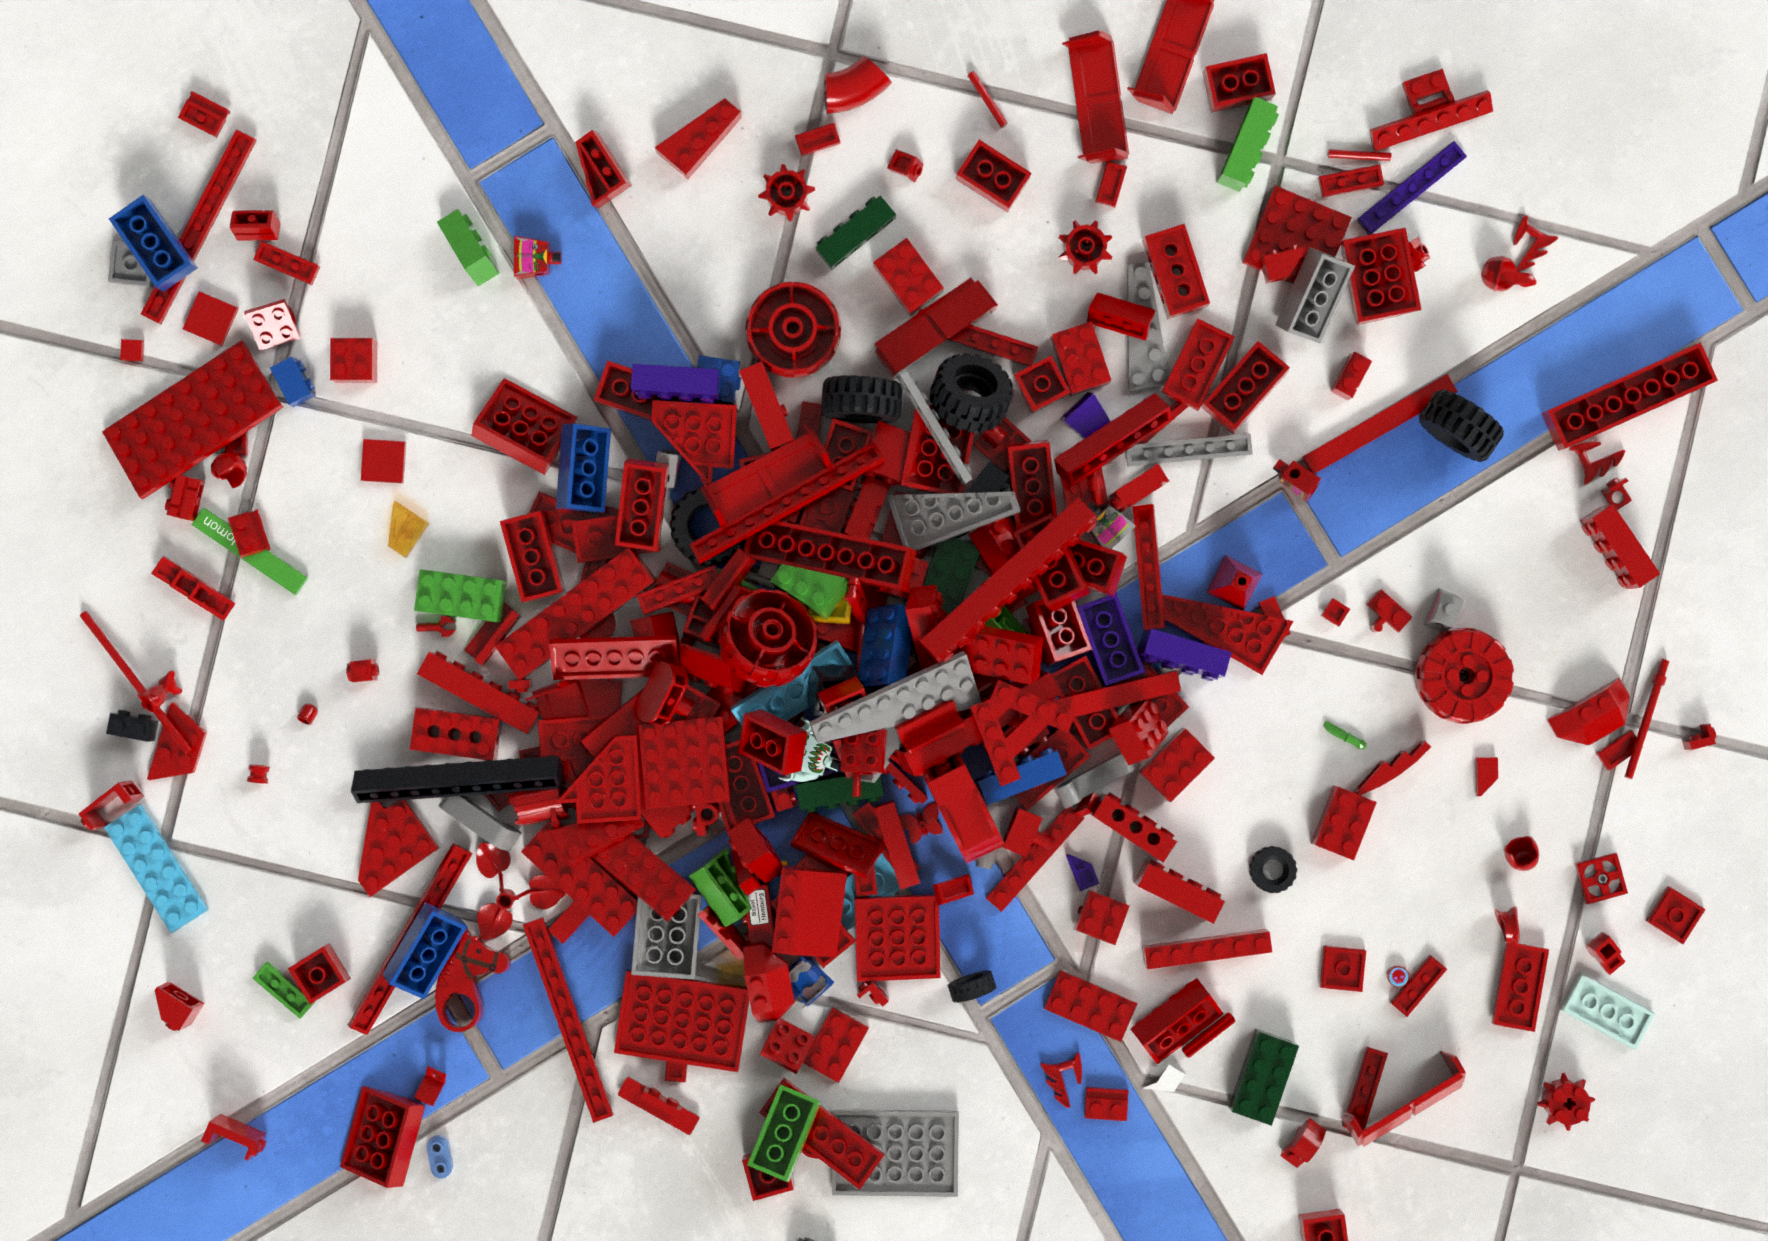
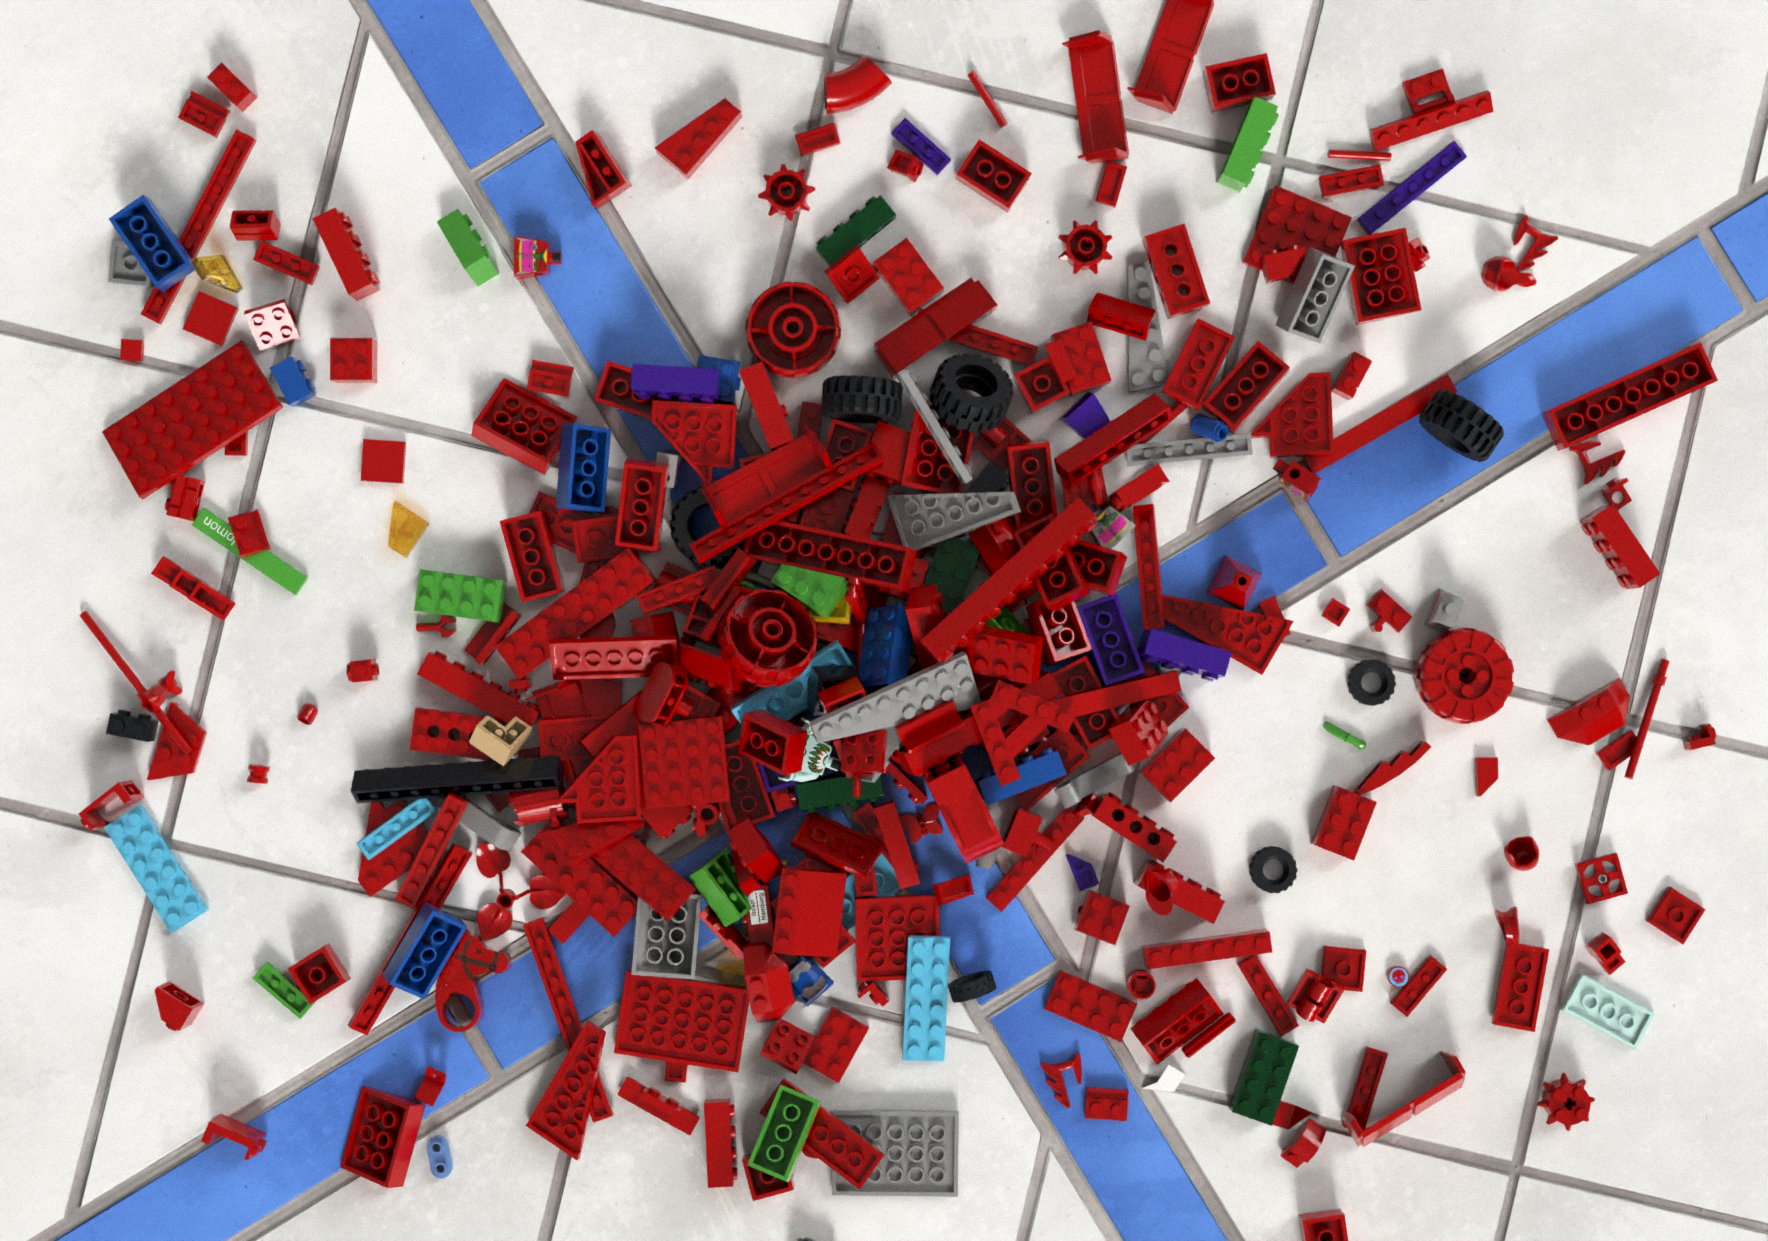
red hair [211,452,247,488] -> none
none -> clear yellow wing [191,254,243,293]
none -> red brick [207,62,258,112]
none -> red brick [312,208,380,301]
none -> medium azure tile [356,798,438,860]
none -> red plate [395,792,469,909]
none -> tan brick [469,715,533,766]
none -> red wing [526,1020,606,1161]
none -> red plate [527,360,574,398]
none -> red brick [704,1098,738,1188]
none -> red plate [824,245,880,304]
none -> dark purple tile [891,118,951,176]
none -> medium azure plate [902,935,950,1061]
none -> red piece [1045,339,1077,384]
none -> red wheel [1126,969,1156,1000]
none -> red piece [1145,868,1179,916]
none -> blue head [1190,413,1228,442]
none -> red tile [1237,955,1299,1036]
none -> red wing [1251,372,1334,458]
none -> red sticker [1272,1101,1313,1130]
none -> red plate [1287,968,1344,1023]
none -> black tyre [1347,659,1396,706]

